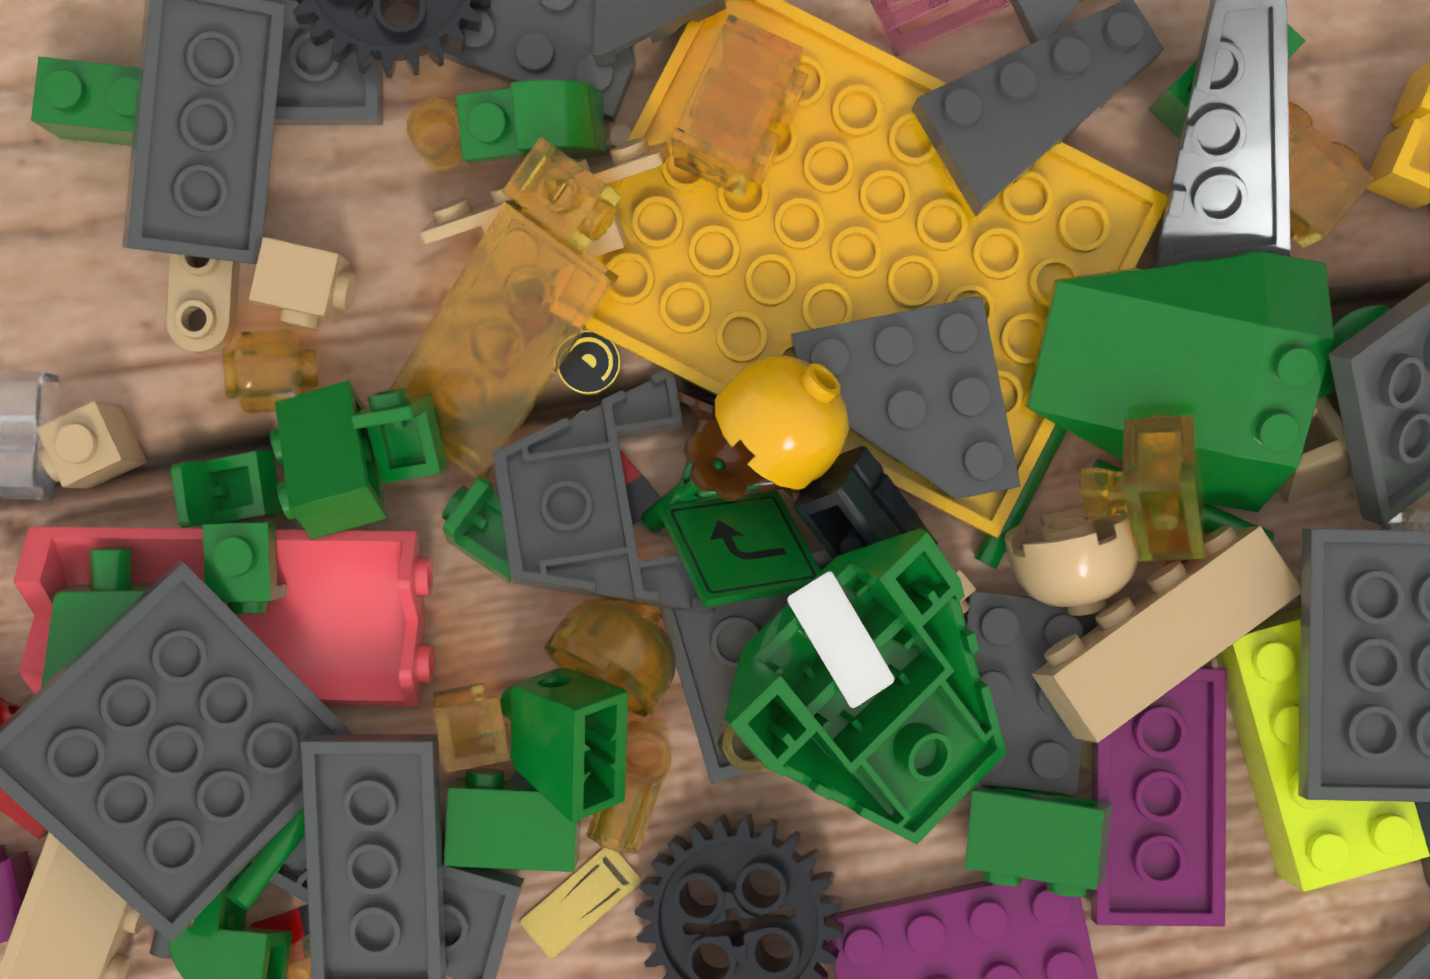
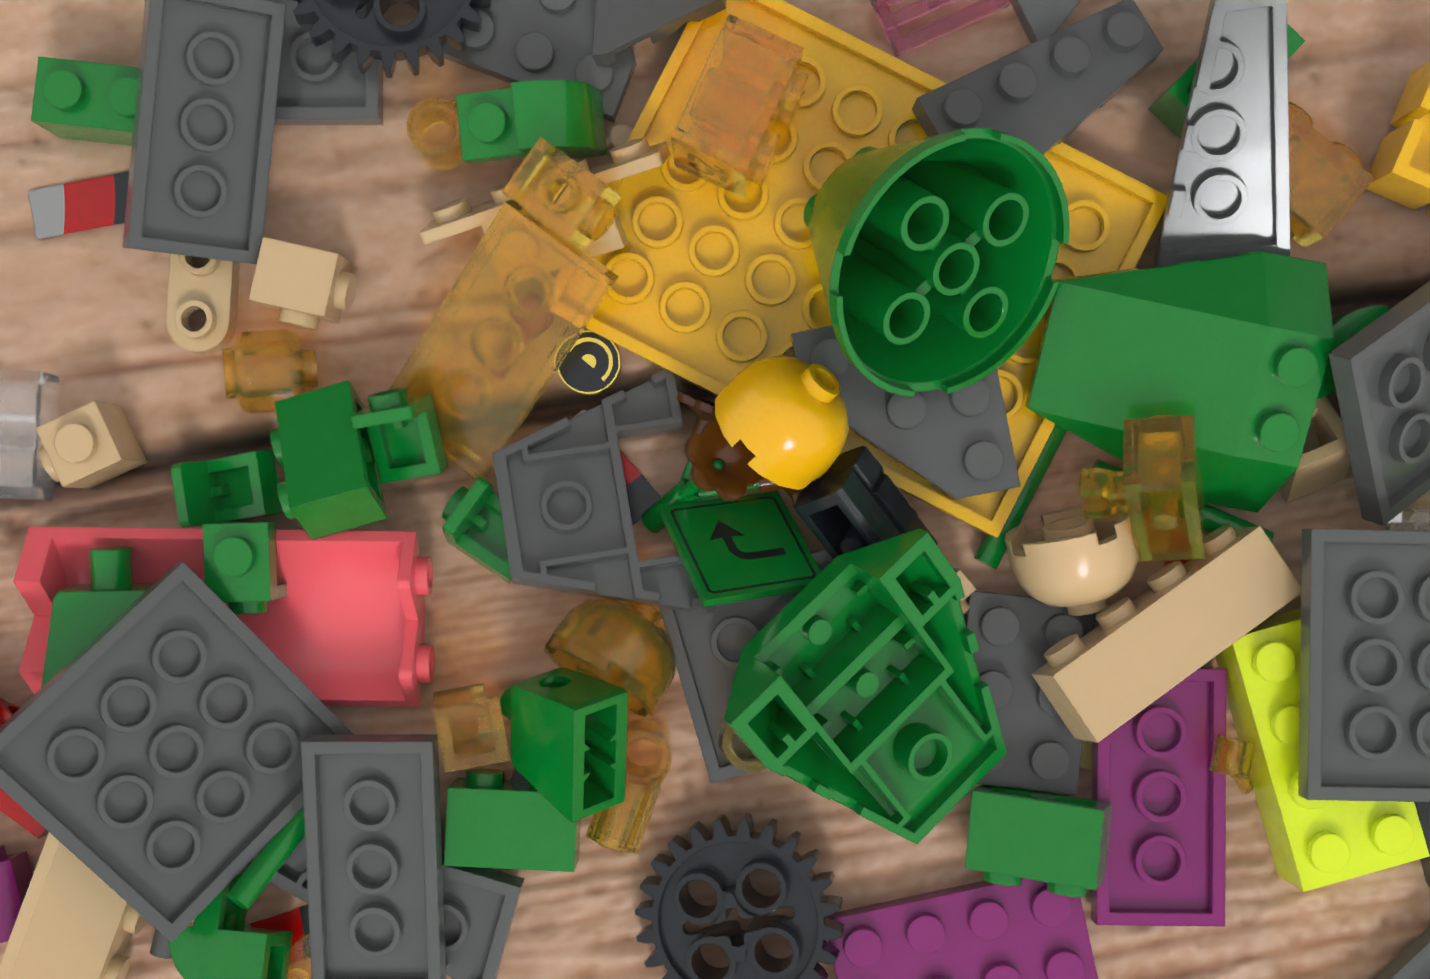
clear yellow sticker [520,845,641,959] -> none
white sticker [787,572,894,708] -> none
none -> sticker [28,171,129,239]
none -> green cone [804,128,1070,397]
none -> clear yellow hand [1209,735,1255,794]

